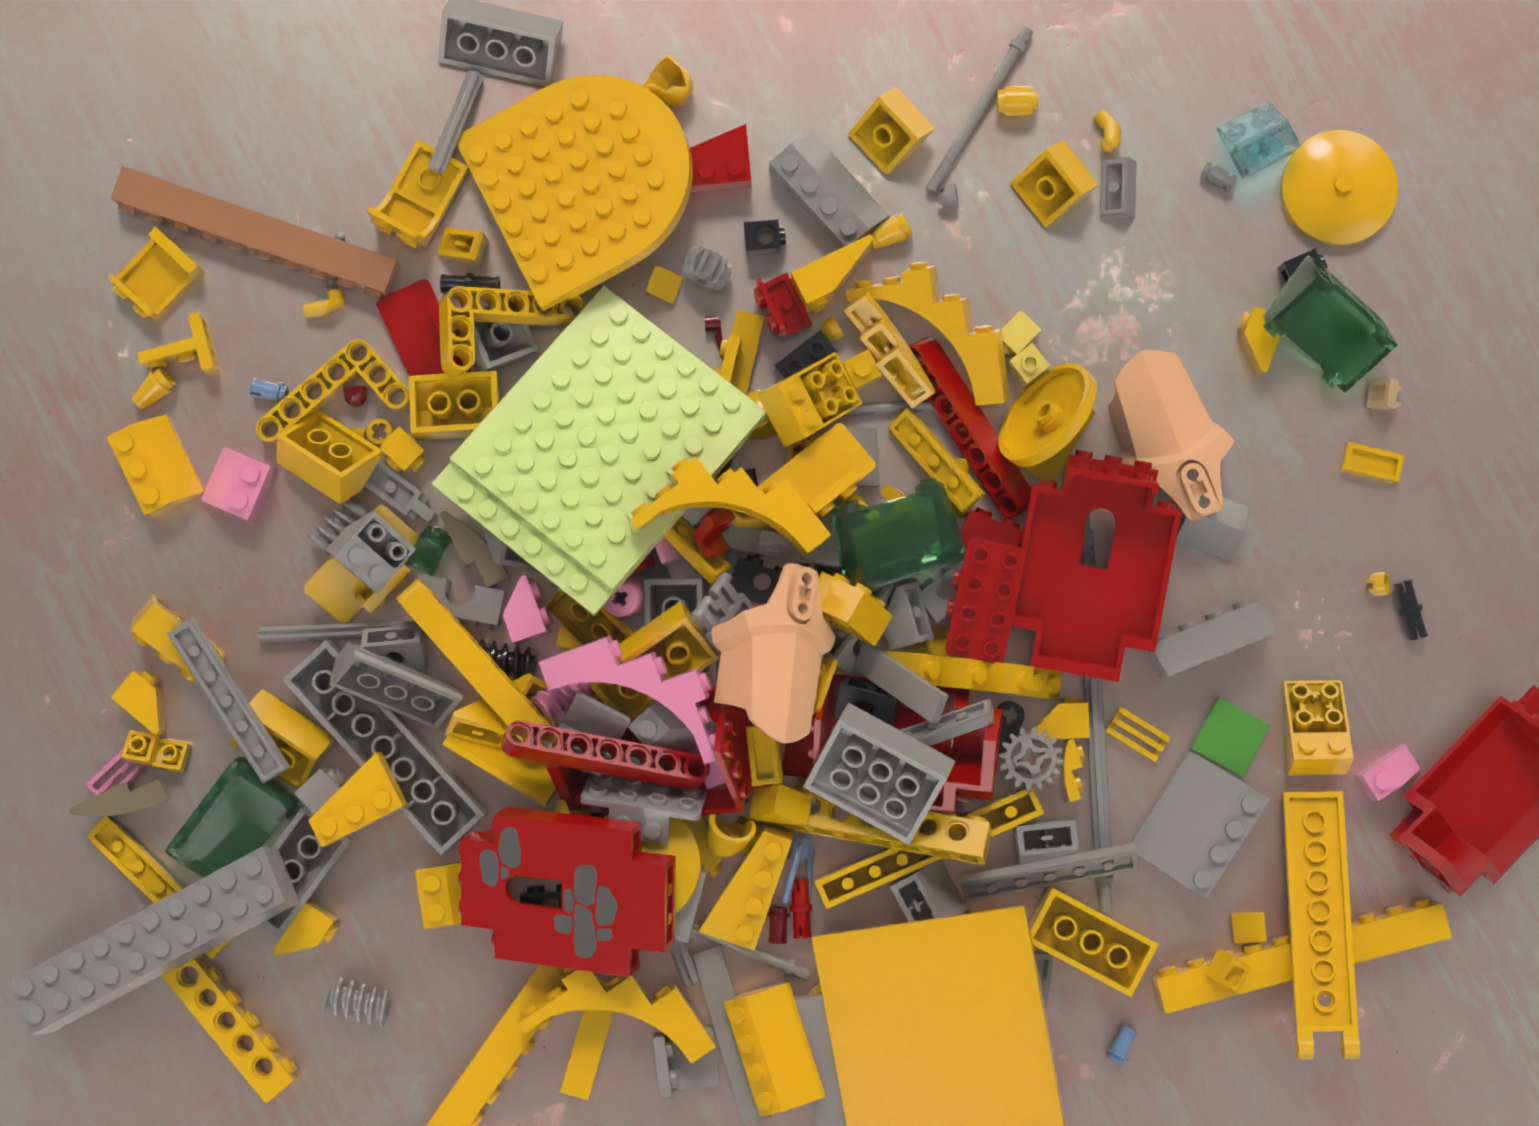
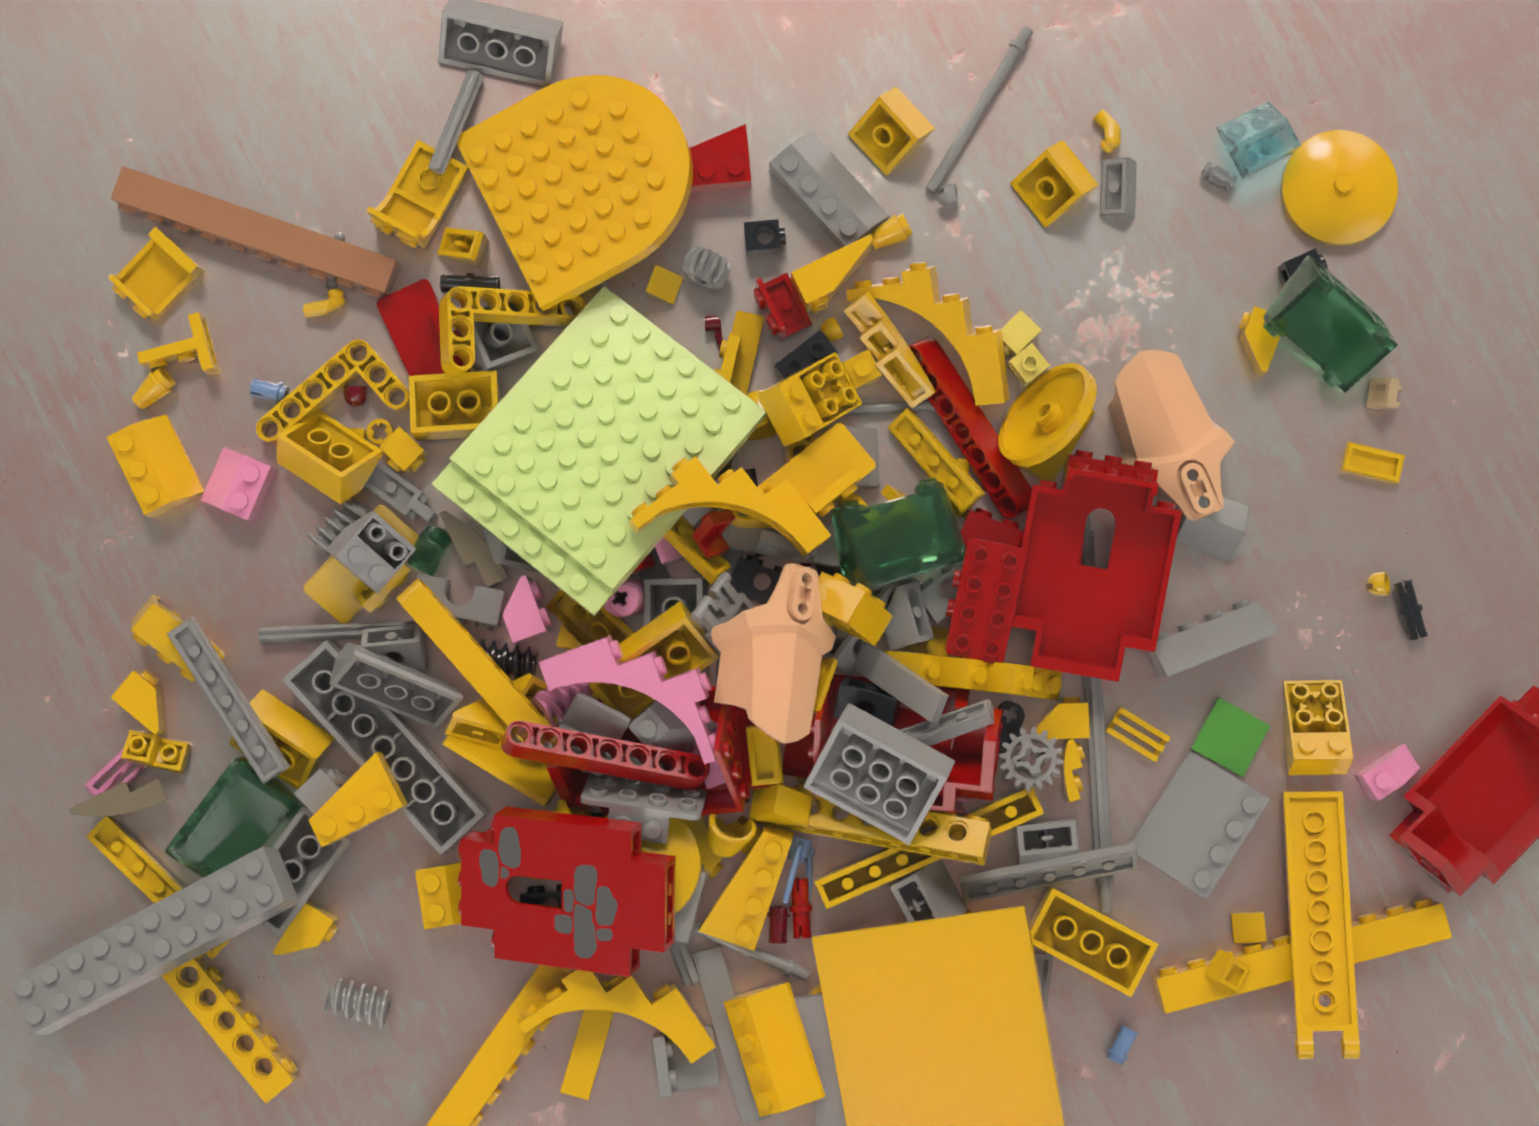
yellow hair [643,55,694,108] -> none
yellow brick [997,86,1039,116] -> none

